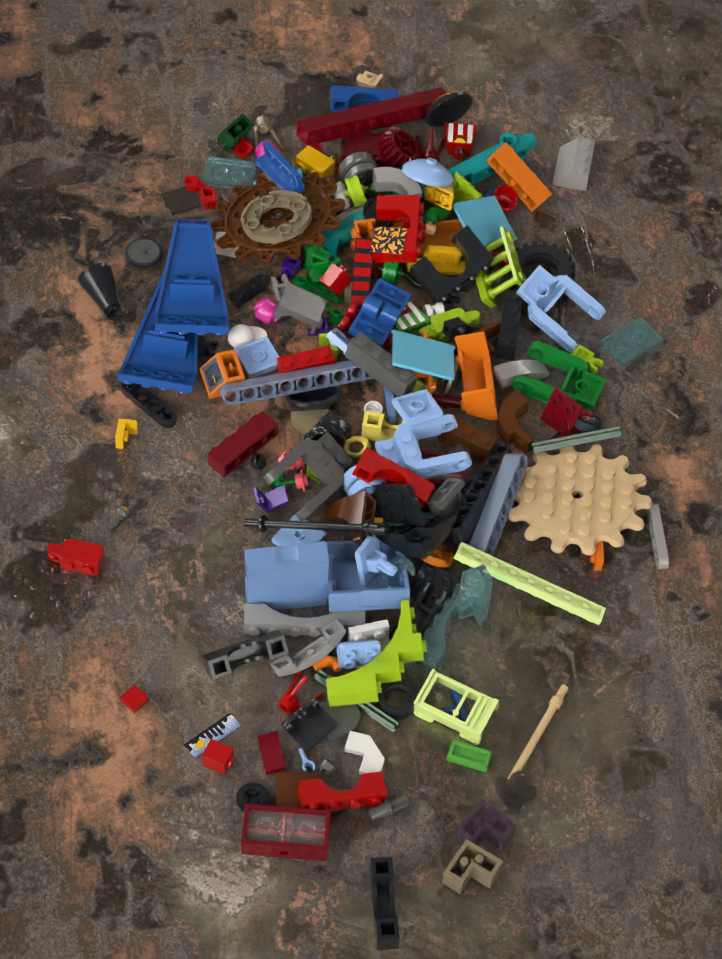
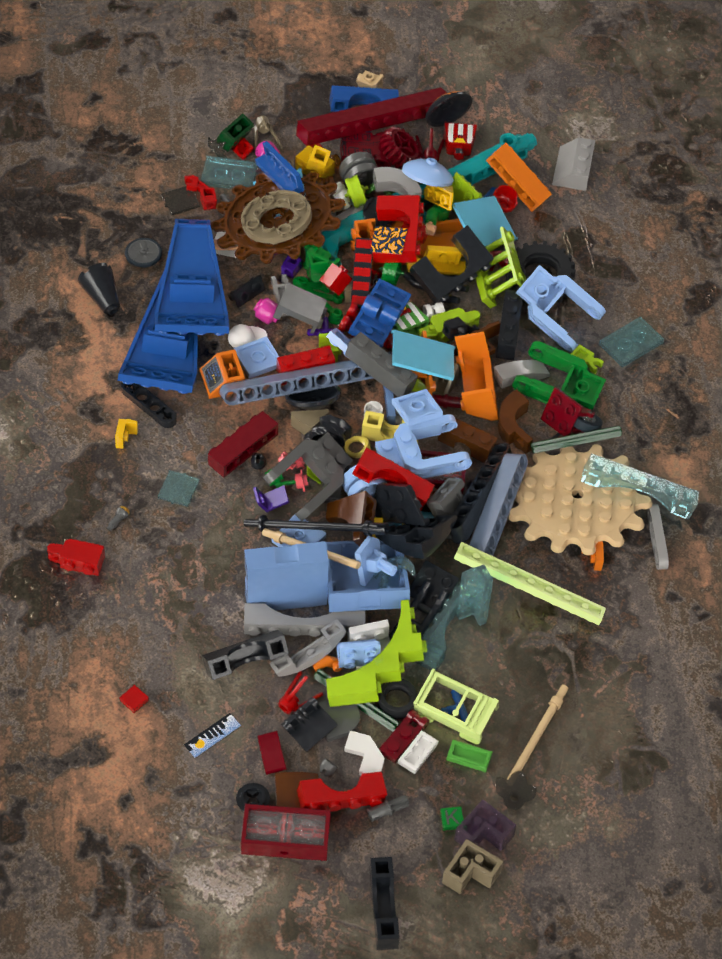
red brick [202,739,236,775] -> none
light blue hand [298,748,315,772] -> none
orange tile [422,544,454,567] -> none
none -> clear light blue piece [158,470,199,507]
none -> tan bar [262,528,361,569]
none -> yellow brick [305,145,331,174]
none -> dark red plate [379,709,430,764]
none -> white plate [398,730,439,774]
none -> green tile [440,806,465,831]
none -> clear light blue arch [581,453,699,519]

